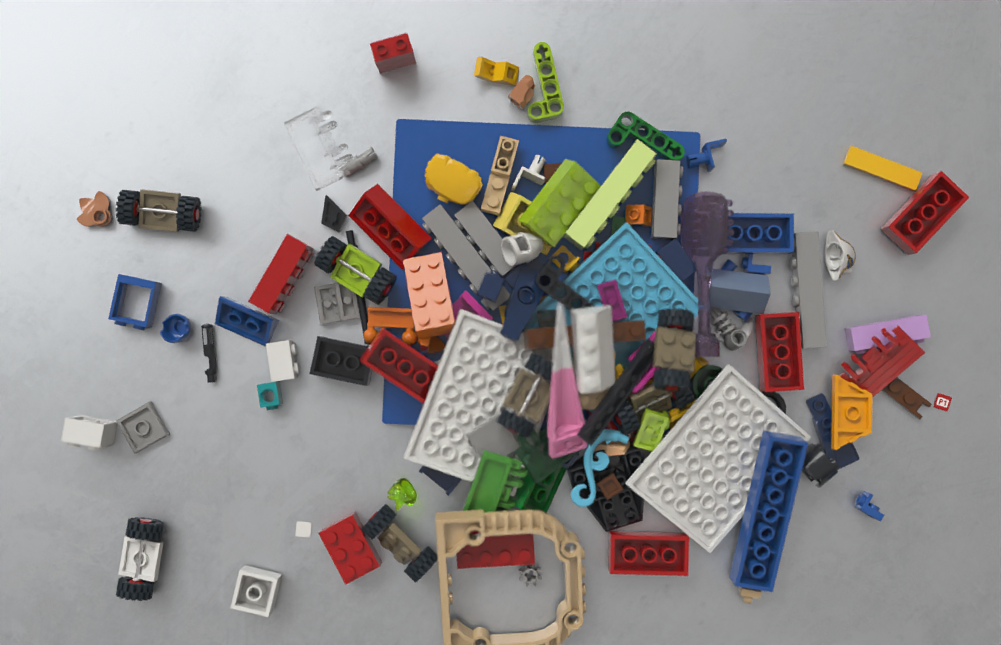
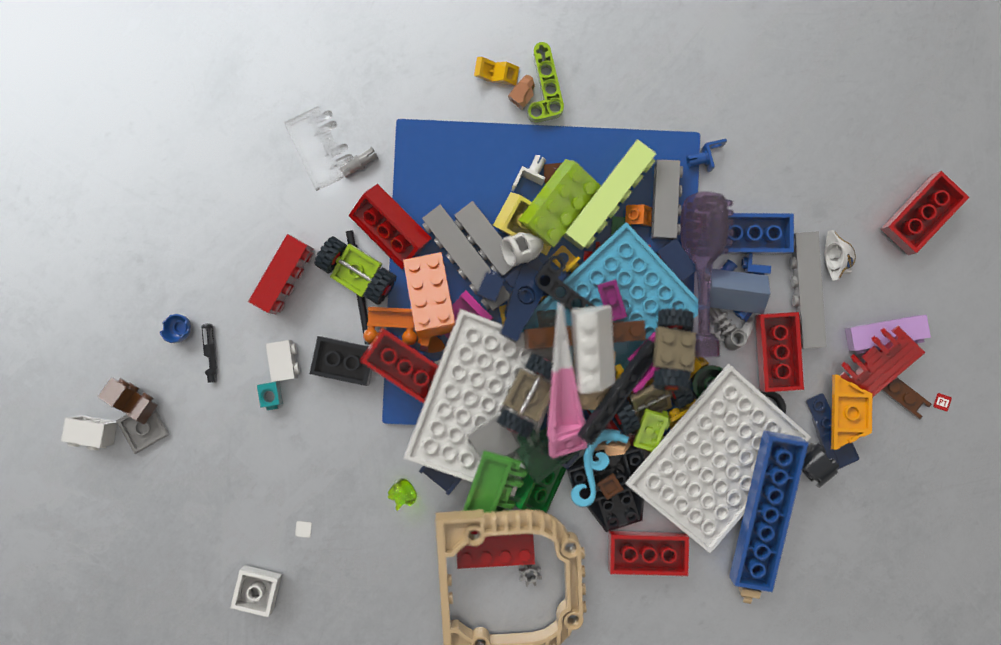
nougat plate [76,191,111,227] -> none
blue window [108,274,162,330] -> none
plate [116,189,202,232] -> none
plate [116,517,164,601] -> none
blue slope [215,296,279,346] -> none
light grey slope [314,282,360,325] -> none
red brick [318,511,382,585] -> none
black piece [321,195,347,232] -> none
plate [361,504,438,582] -> none
red panel [370,33,416,74] -> none
yellow animal [425,154,483,205] -> none
tan slope [481,136,519,216] -> none
green beam [606,111,685,161] -> none
yellow tile [843,146,922,191] -> none
blue bracket [855,491,884,522] -> none
none -> reddish brown brick [98,377,158,425]

